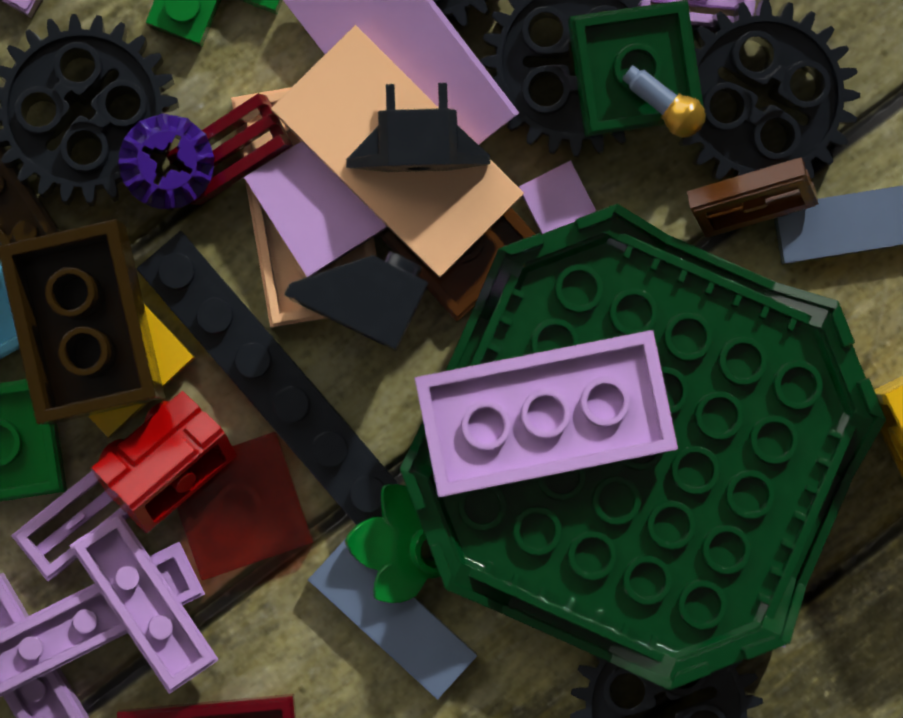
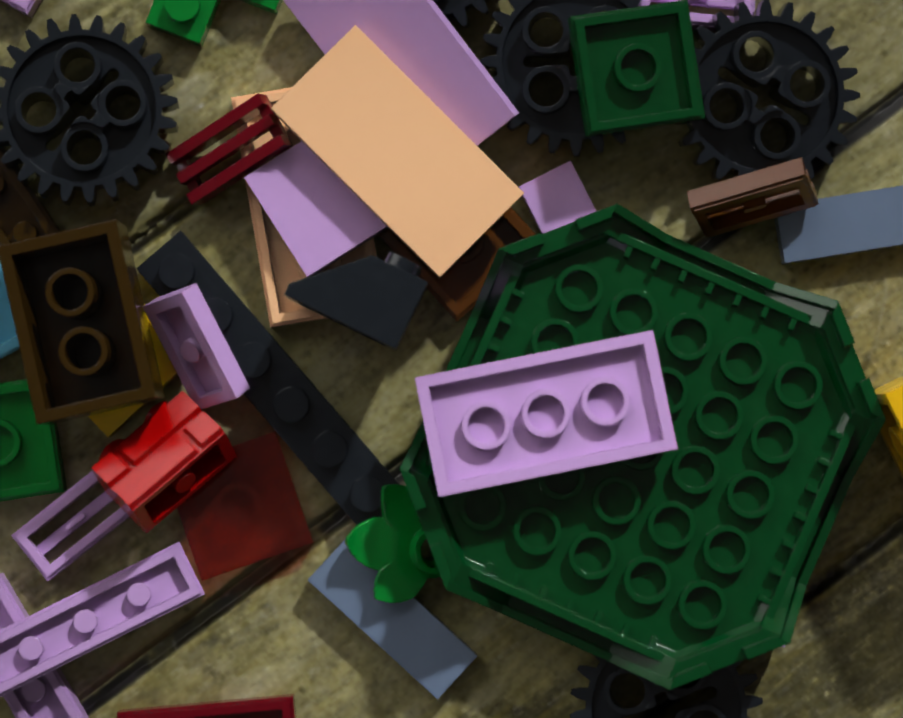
lavender tile [69,512,219,694] -> none
dark purple gear [119,113,215,209] -> none
black piece [346,83,490,172] -> none
piece [622,65,706,137] -> none
none -> lavender plate [143,283,250,409]

